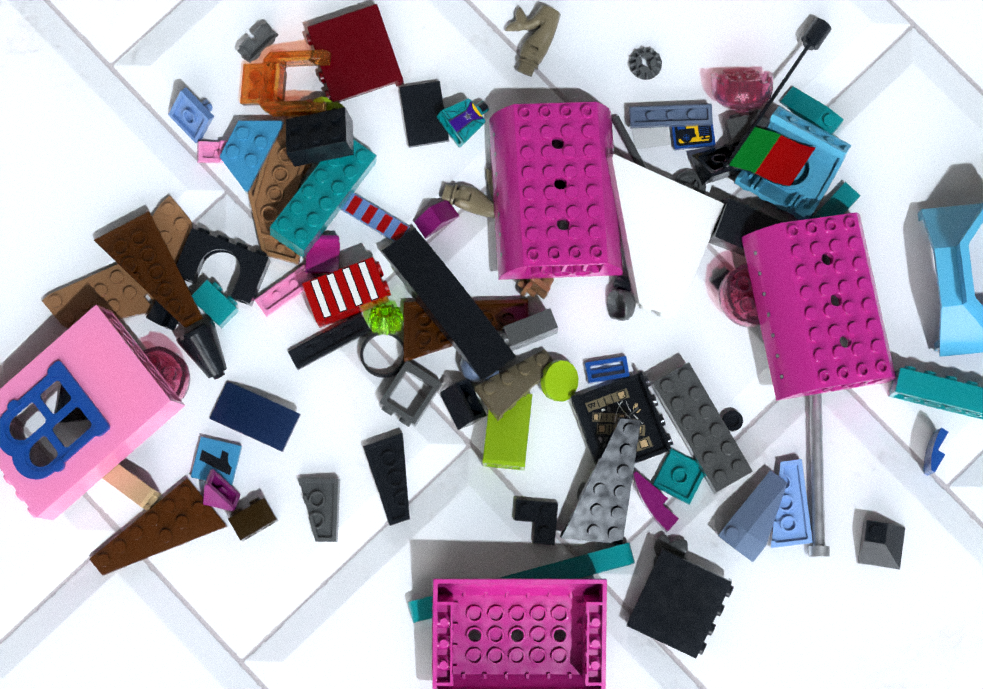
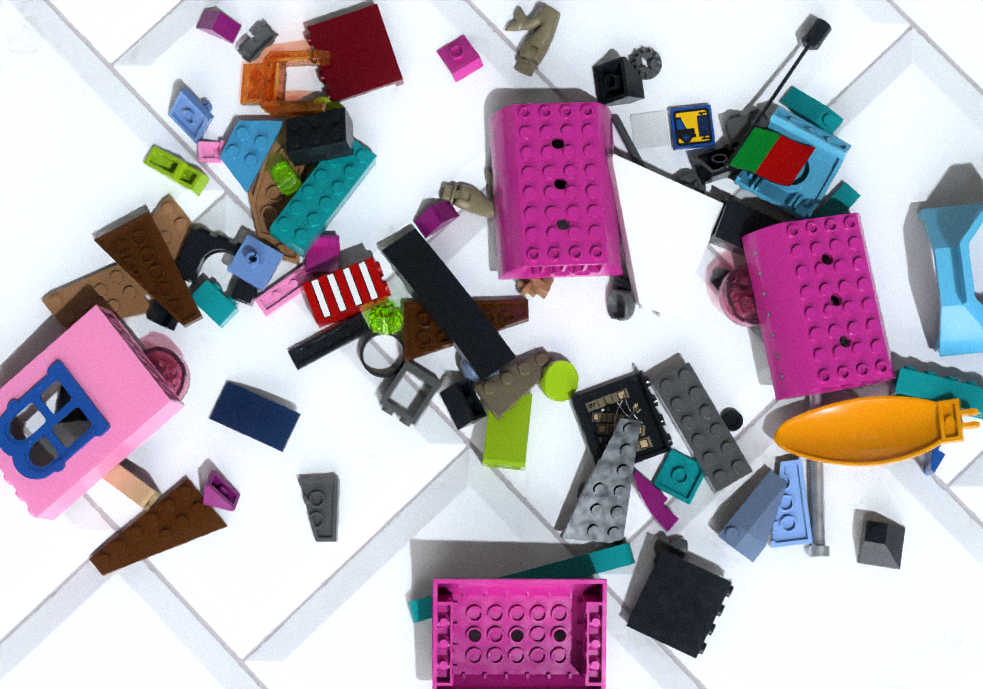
black cone [176,320,227,380] -> none
dark azure tile [191,437,242,486] -> none
dark brown brick [228,497,279,542] -> none
tile [341,193,410,242] -> none
black wing [363,433,410,526] -> none
black tile [399,81,449,148] -> none
torso [437,98,489,148] -> none
dark grey brick [501,308,558,351] -> none
black plate [515,499,558,545] -> none
blue tile [585,356,630,384] -> none
sand blue tile [629,104,713,129] -> none
clear pink cylinder [711,68,774,113] -> none
none -> lime slope [143,146,210,196]
none -> magenta slope [196,9,242,44]
none -> medium blue tile [227,234,284,291]
none -> clear neon green gear [270,160,303,196]
none -> dark pink piece [436,35,483,82]
none -> black slope [593,56,645,107]
none -> light orange windscreen [774,396,980,467]

